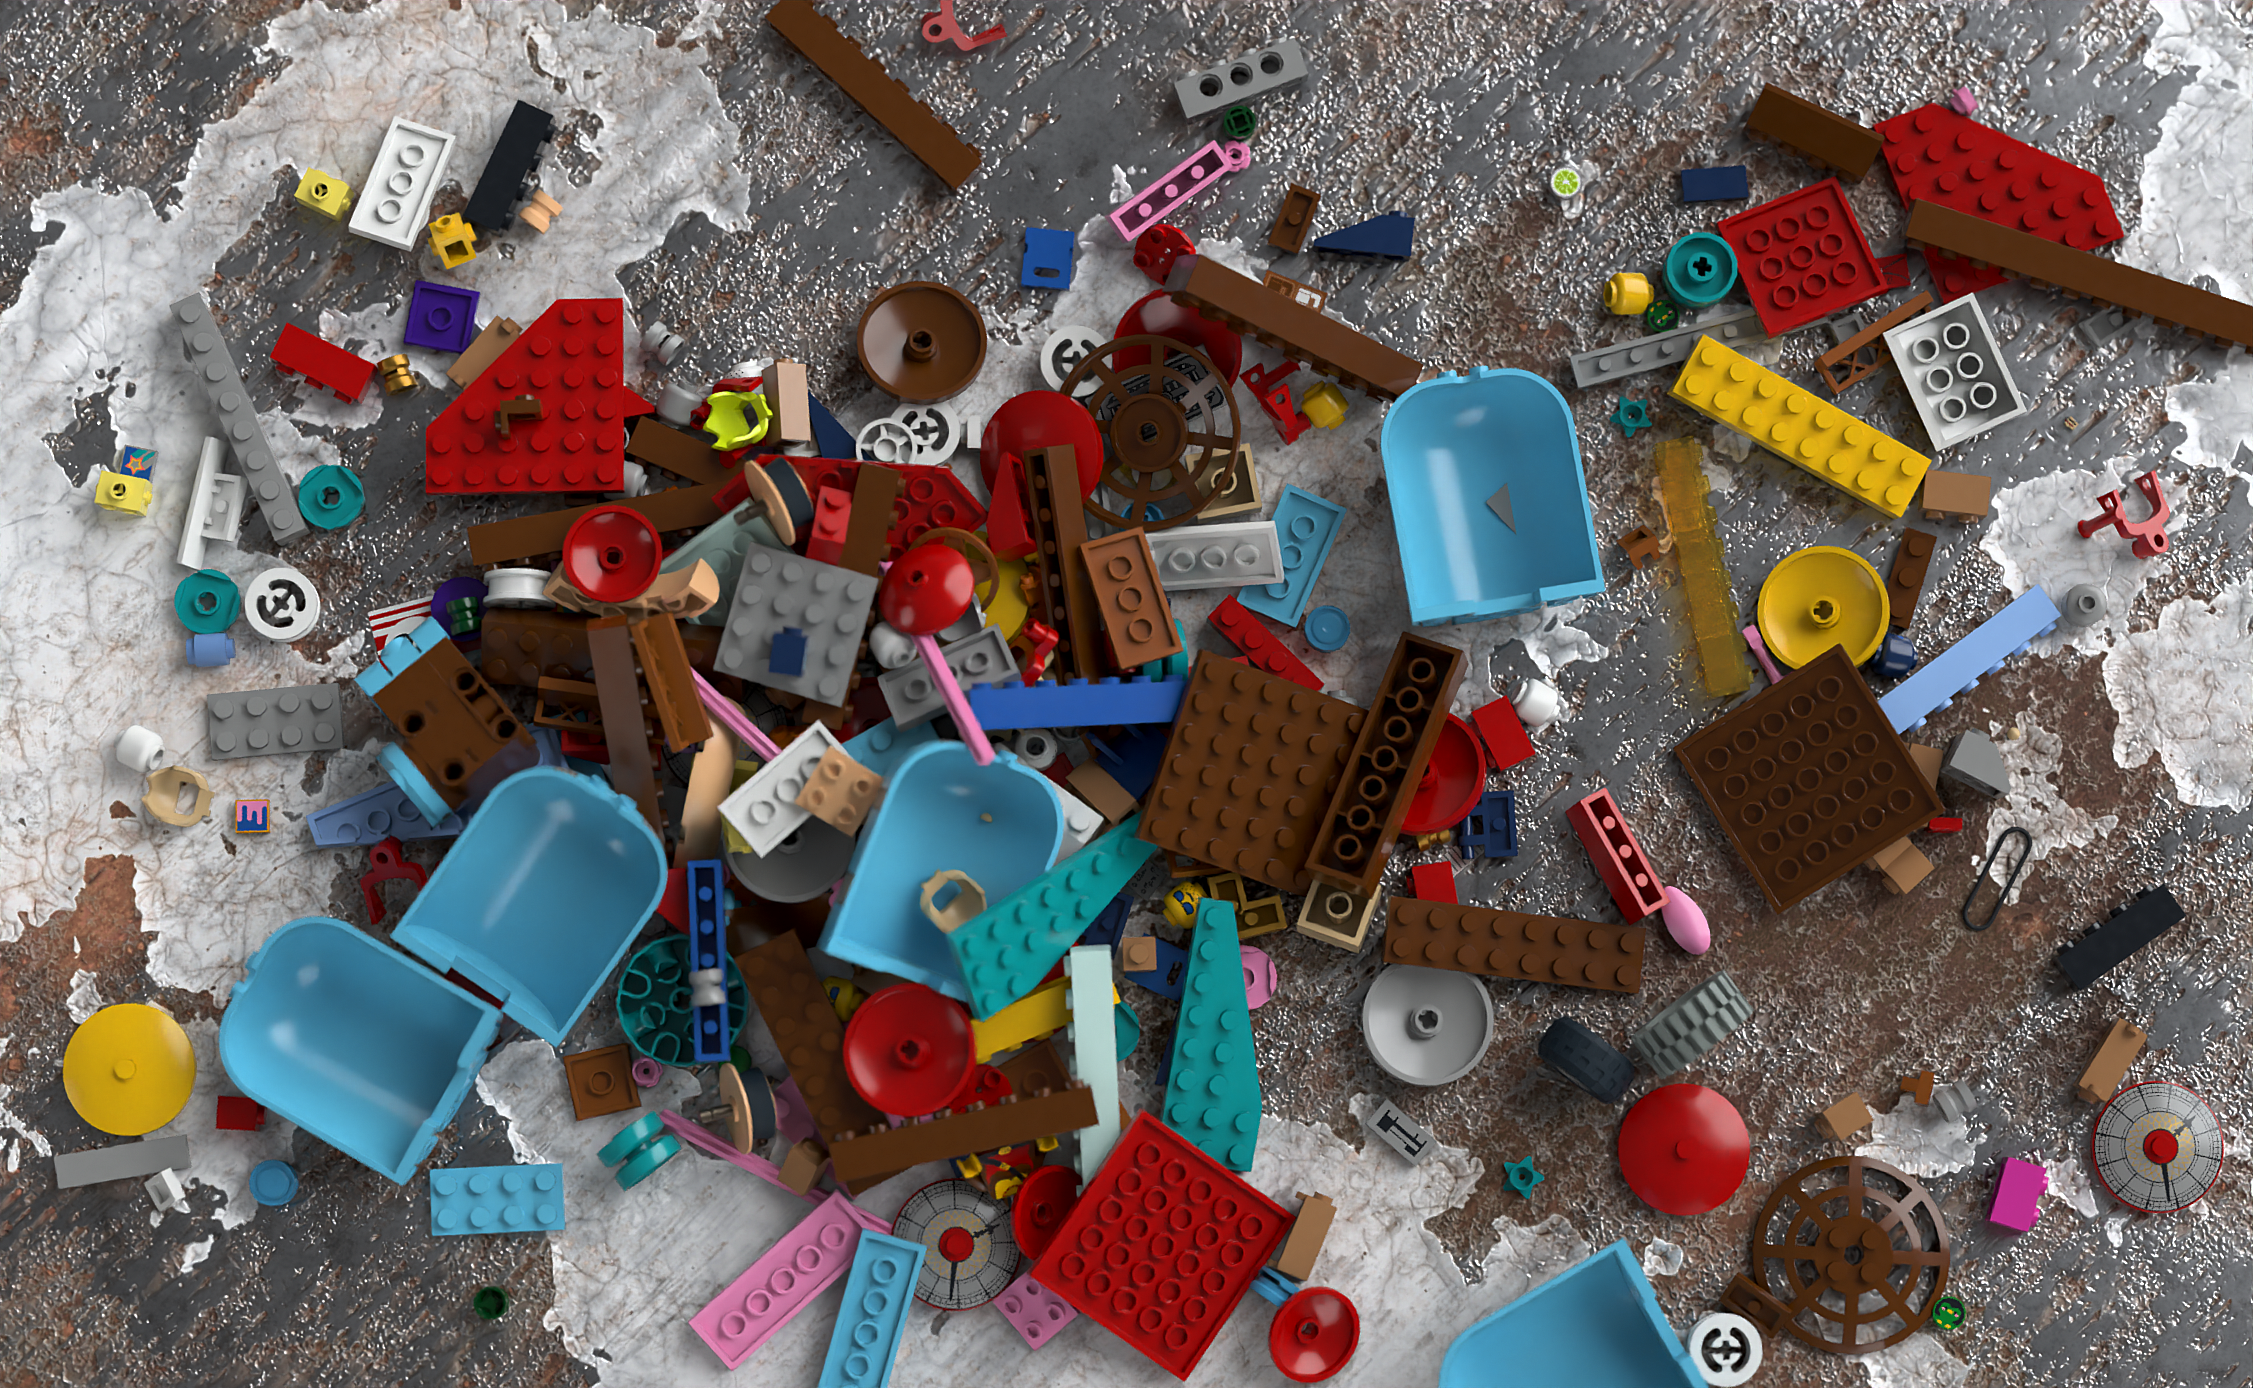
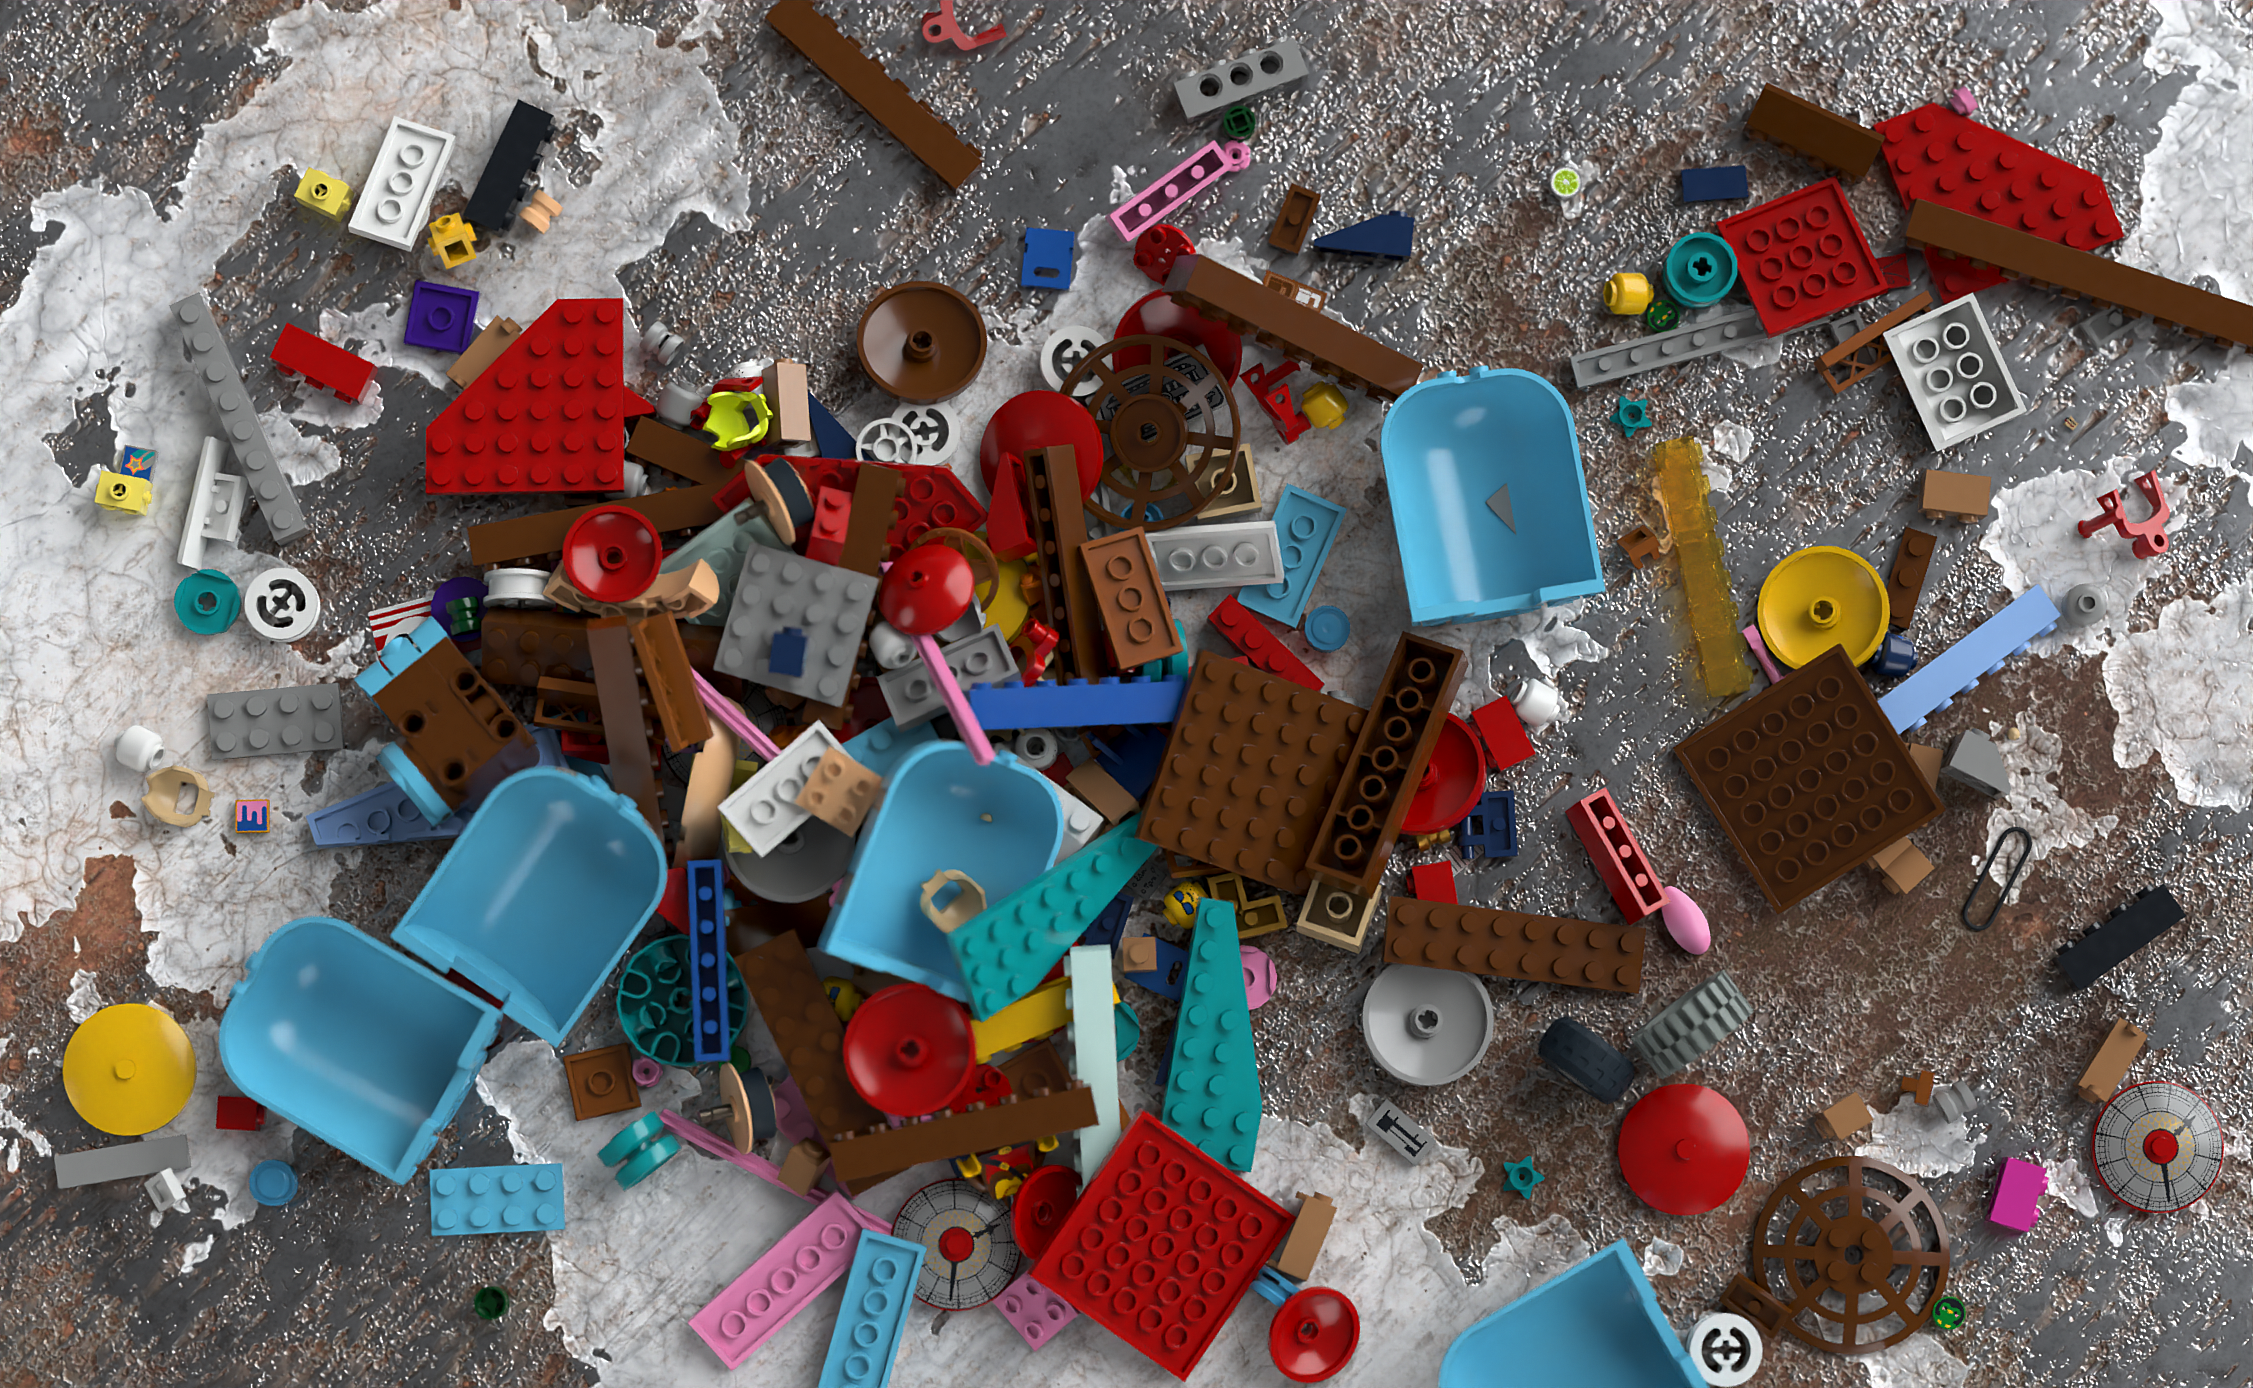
medium blue brick [186,633,236,667] -> none
teal plate [298,465,365,531] -> none
red piece [360,836,443,925] -> none
pearl gold wheel [376,354,417,396] -> none
reddish brown bracket [495,395,543,440] -> none
light grey wheel [689,969,726,1007] -> none
white plate [961,415,981,453] -> none
yellow brick [1667,334,1932,519] -> none
red tile [1924,817,1962,834] -> none

